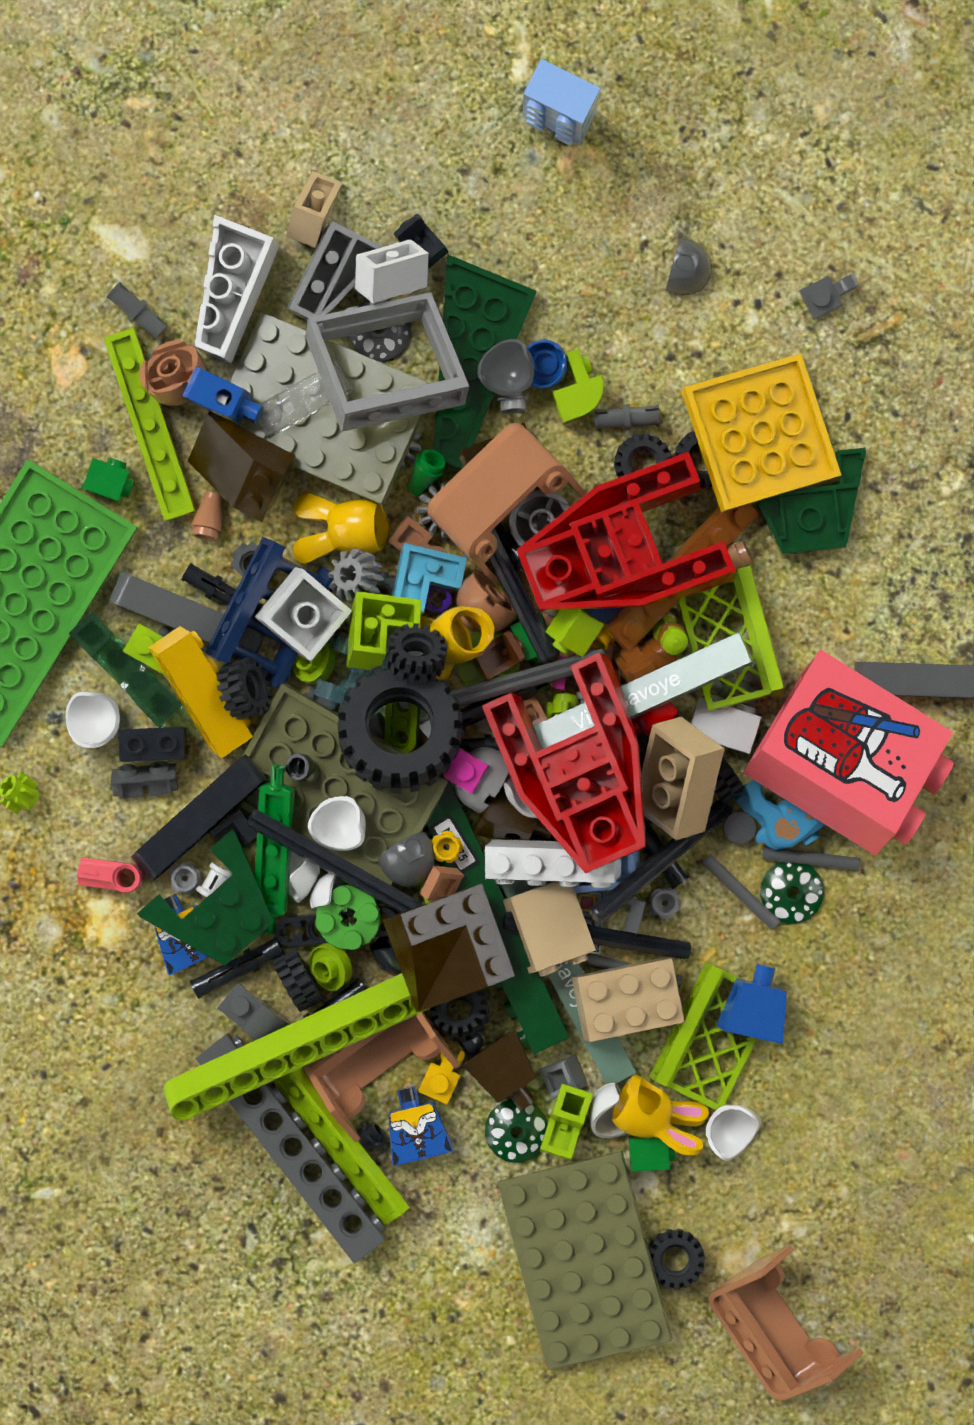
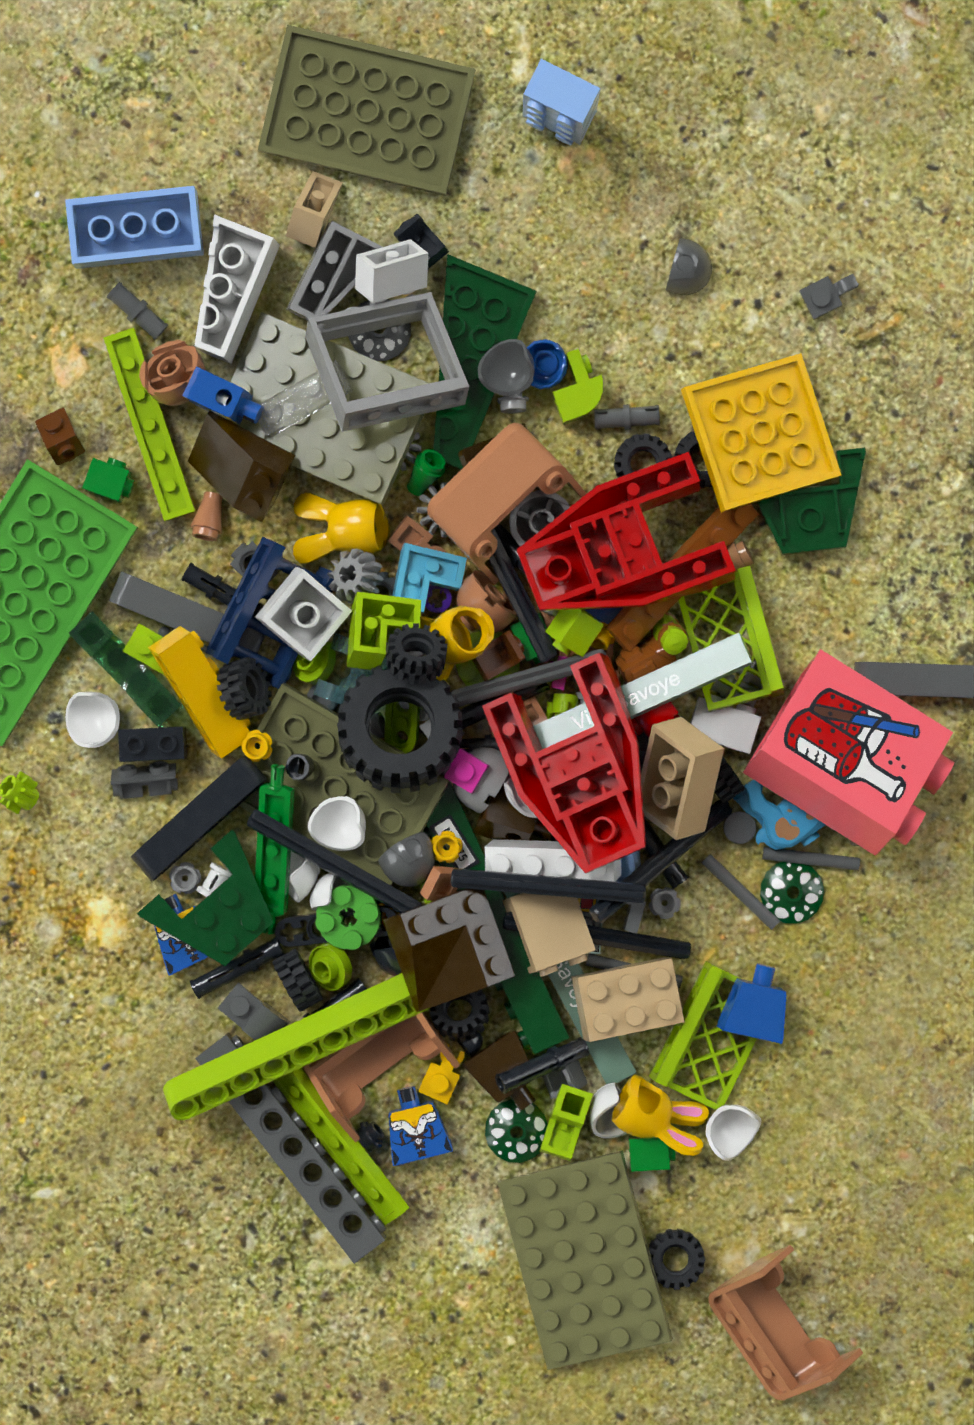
coral piece [77,857,145,893] -> none
black panel [208,809,257,848] -> none
none -> reddish brown bracket [35,407,85,465]
none -> light blue brick [65,186,204,269]
none -> yellow plate [241,730,273,762]
none -> olive plate [258,25,476,196]
none -> black axle [451,868,646,903]
none -> black pin [495,1037,590,1094]

